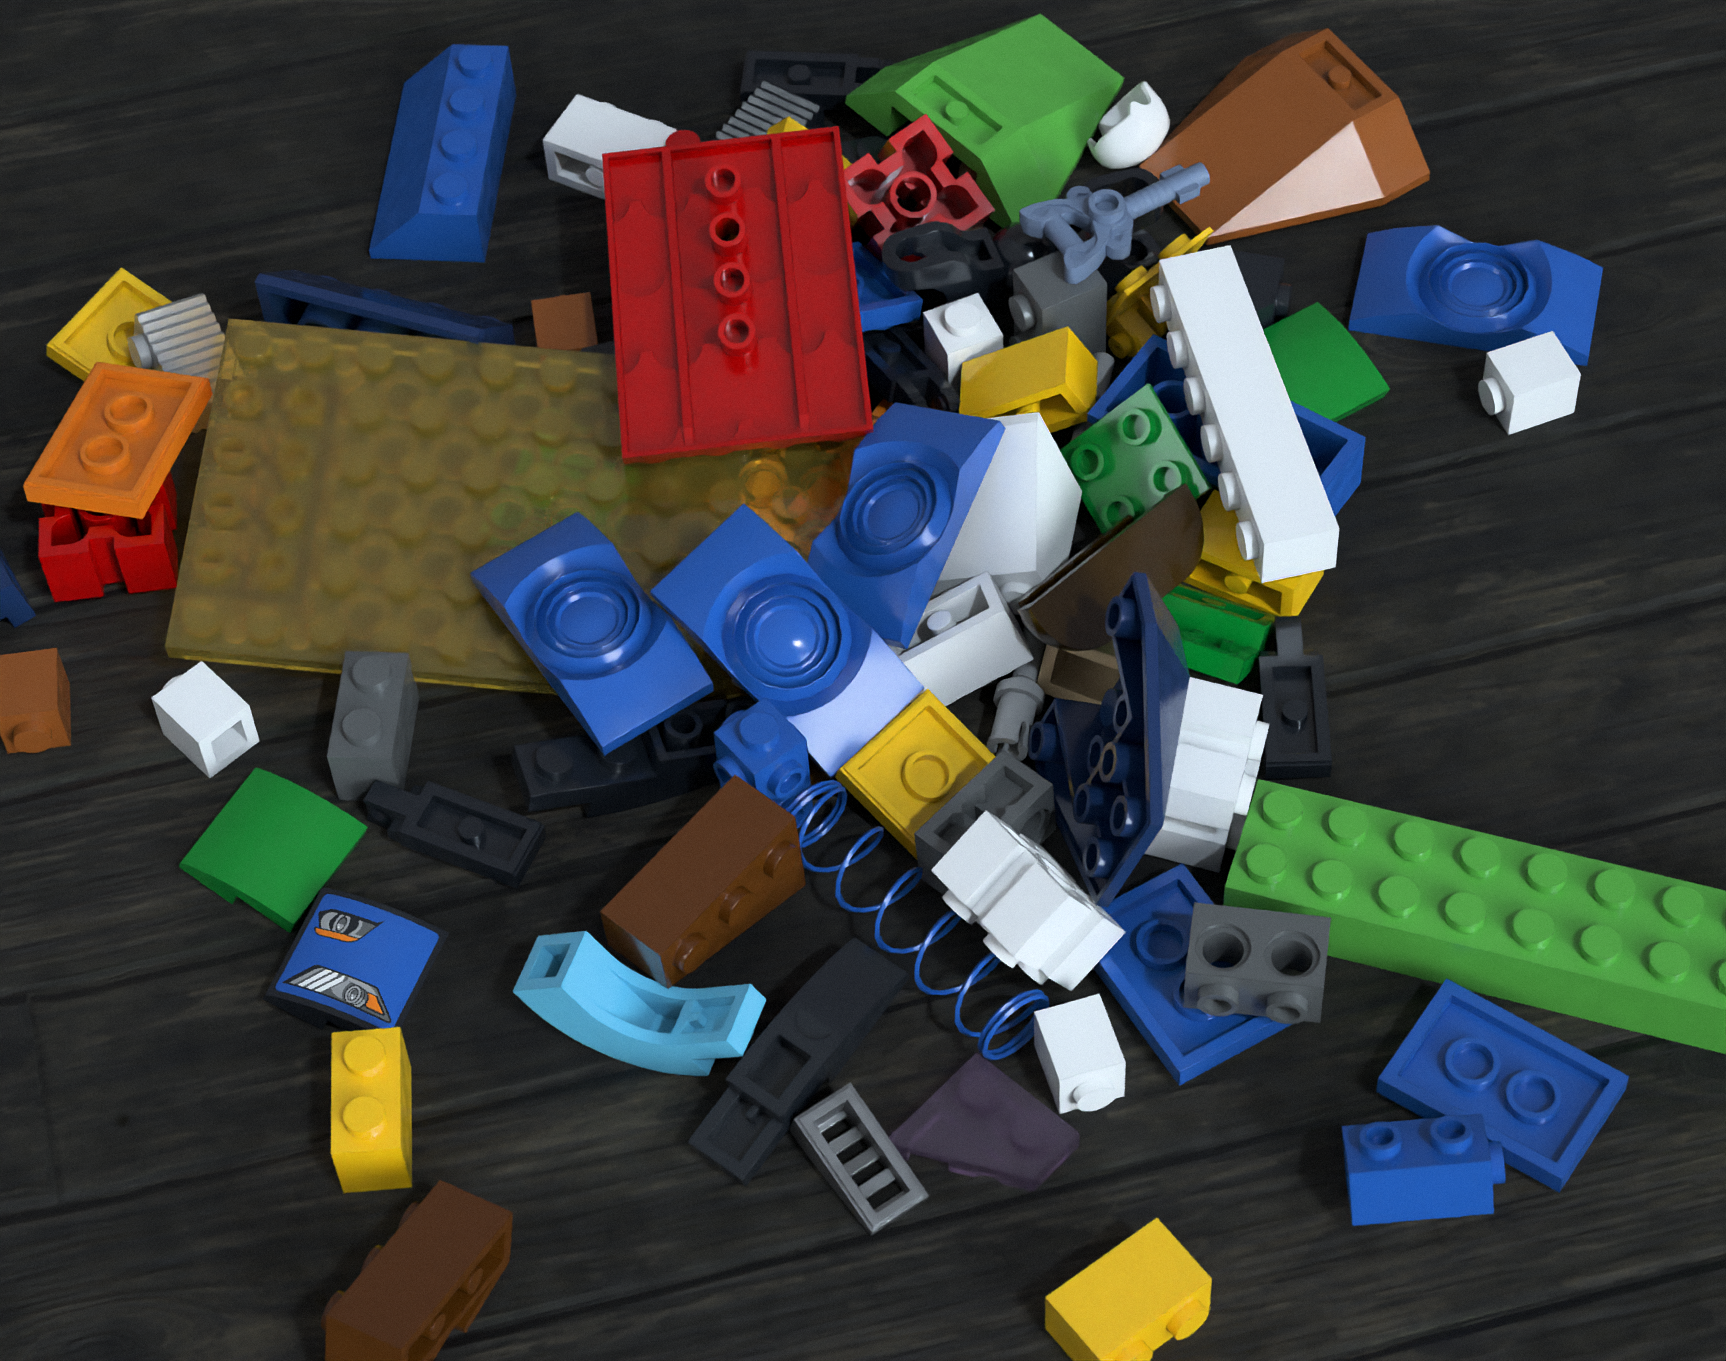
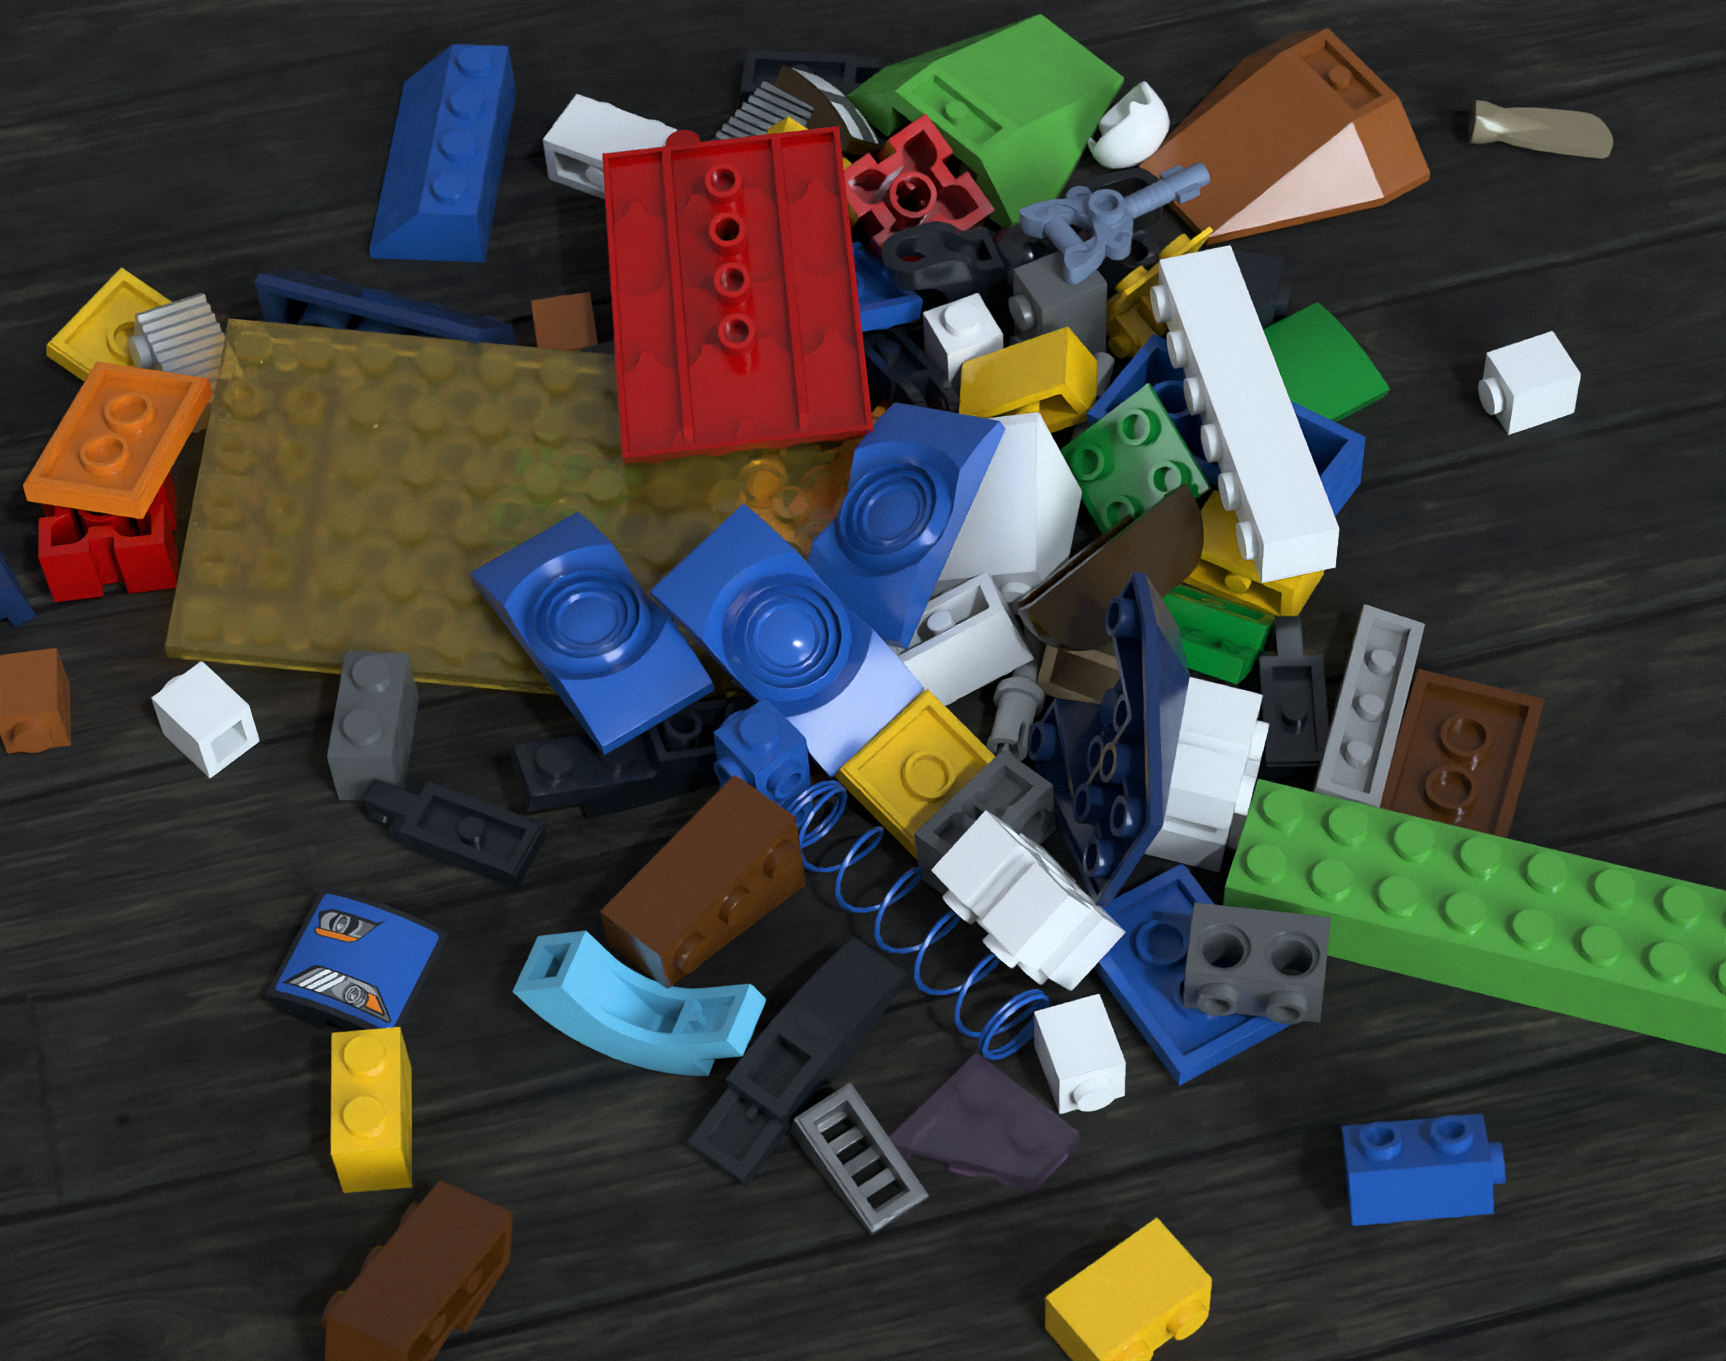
green slope [179,767,368,933] -> none
blue slope [1348,225,1603,366] -> none
blue plate [1376,978,1629,1193] -> none
none -> dark brown slope [774,65,883,161]
none -> light grey plate [1312,604,1425,808]
none -> reddish brown plate [1380,669,1545,838]
none -> dark tan piece [1468,100,1613,158]

